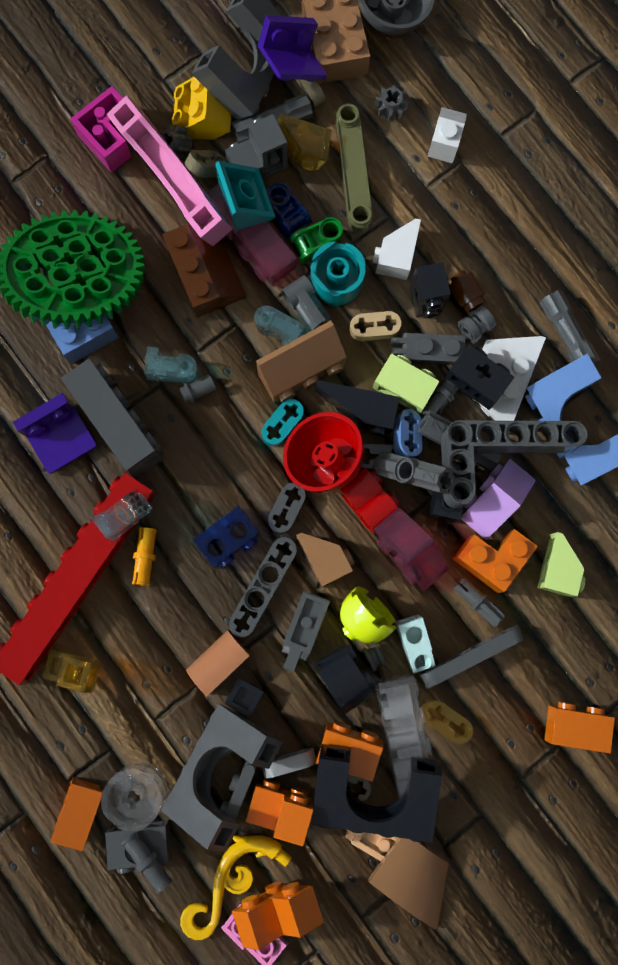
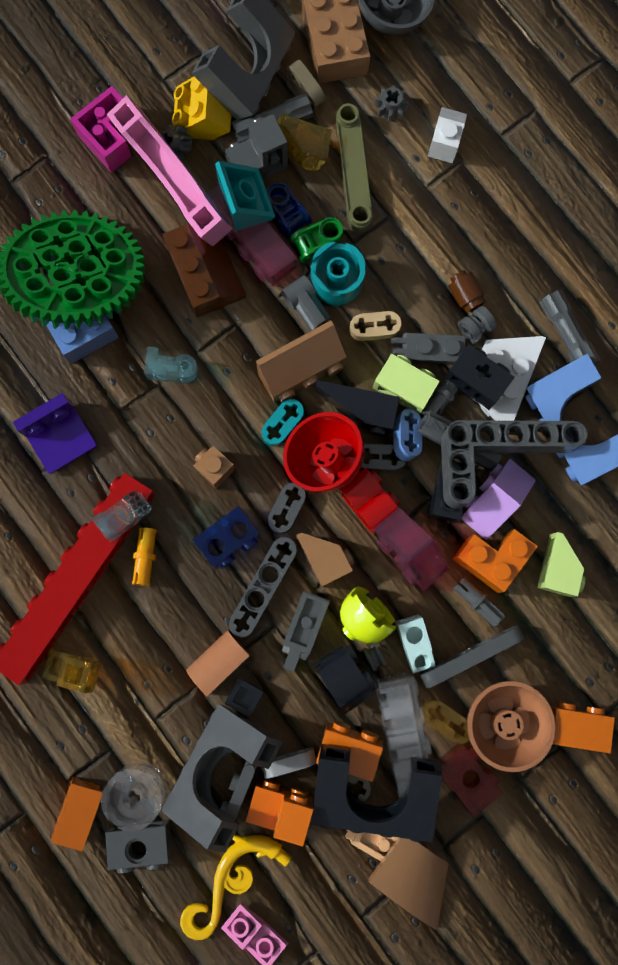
dark grey brick [61,359,163,479] -> none
dark grey pin [121,830,173,894] -> none
dark grey pin [179,375,217,404] -> none
dark tan beam [184,150,227,178] -> none
orange brick [232,881,324,950] -> none
clear light blue leg [254,306,306,346] -> none
dark purple bracket [258,15,327,82] -> none
white slope [372,219,421,280] -> none
dark grey piece [373,451,455,494] -> none
black brick [409,262,451,319] -> none
none -> medium nougat brick [193,446,236,489]
none -> clear red brick [438,743,501,817]
none -> nougat piece [467,681,555,772]

